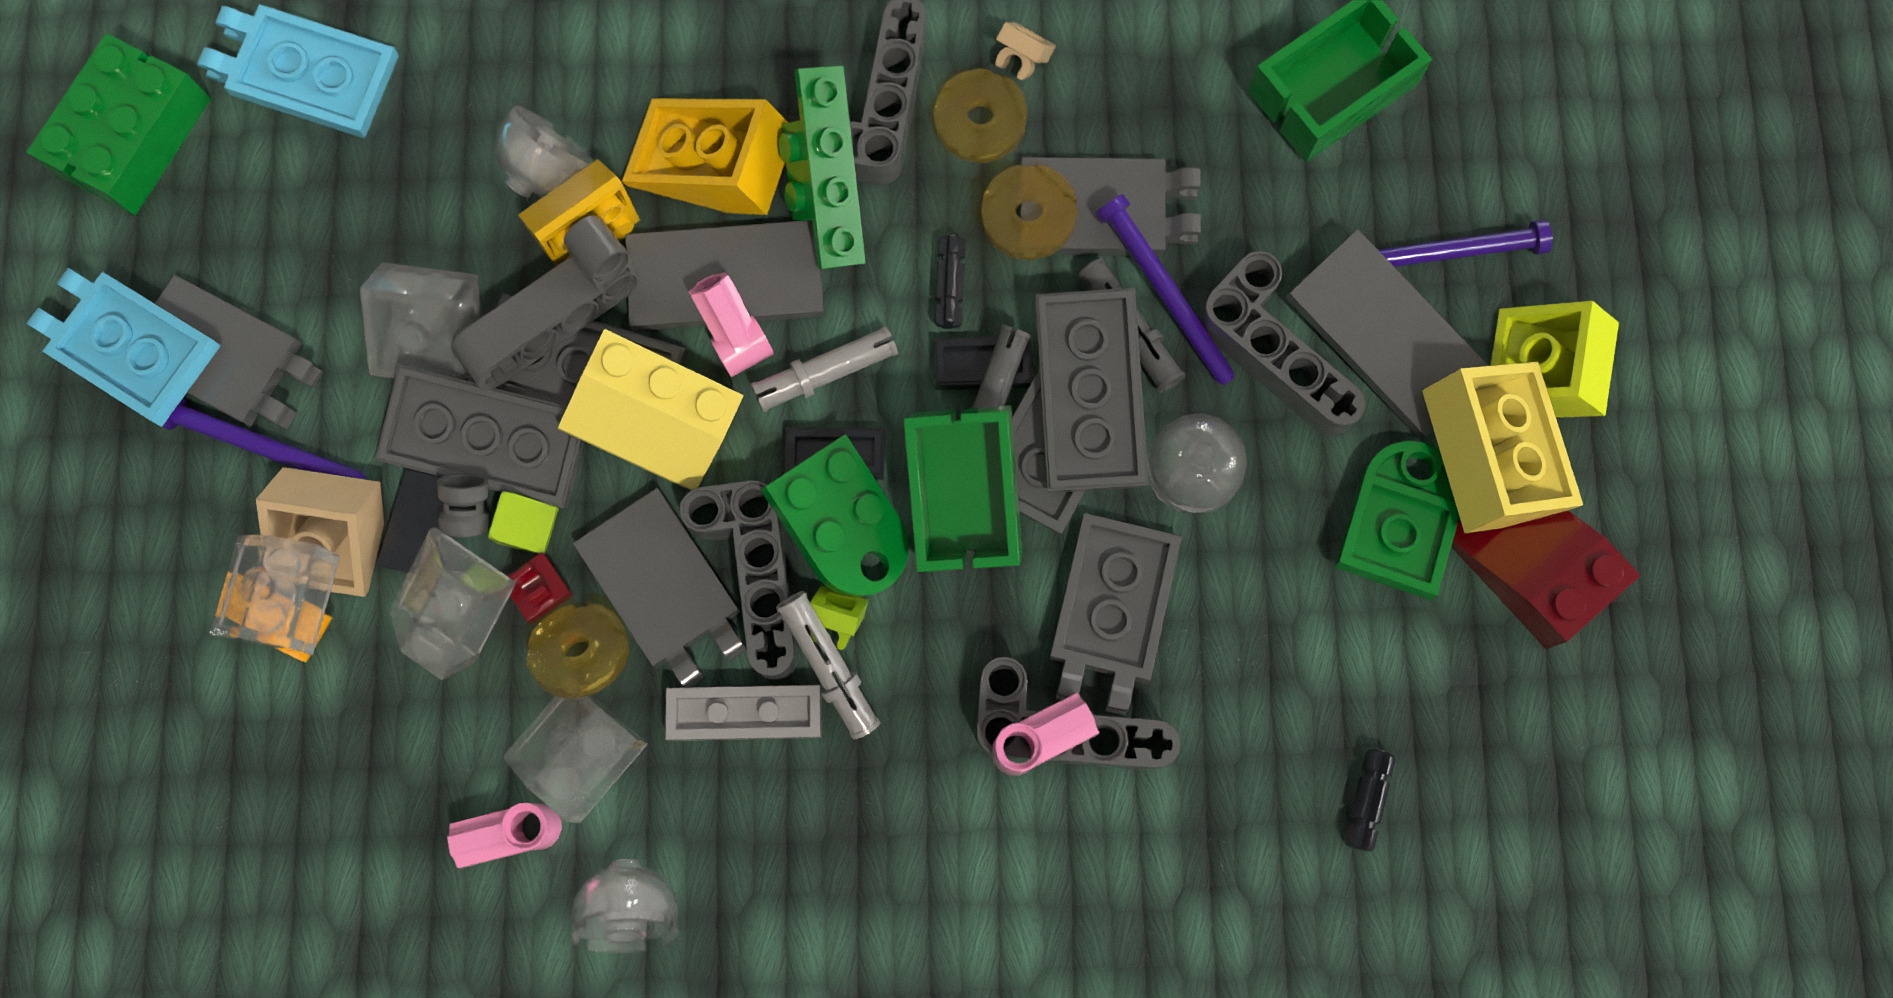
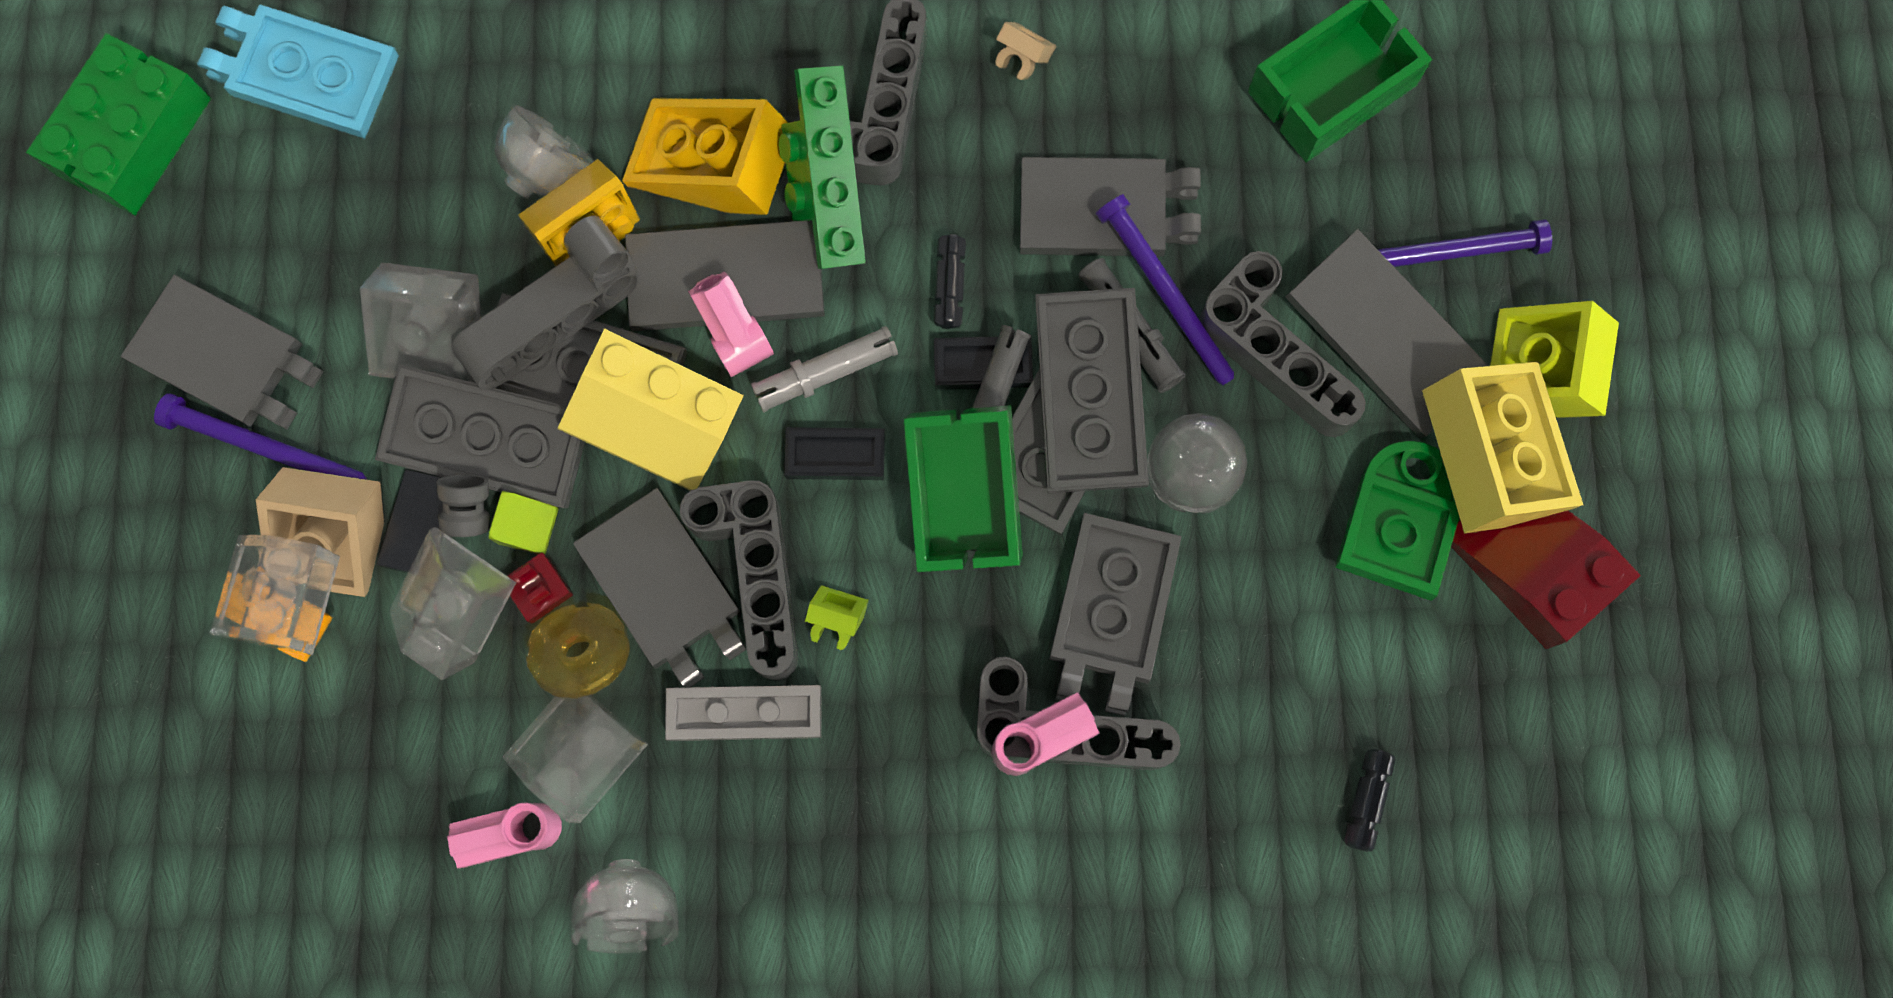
medium azure tile [27,268,221,427] -> none
green plate [760,434,909,597] -> none
light grey pin [776,591,880,739] -> none
clear yellow tile [933,69,1028,163] -> none
clear yellow tile [981,164,1078,260] -> none

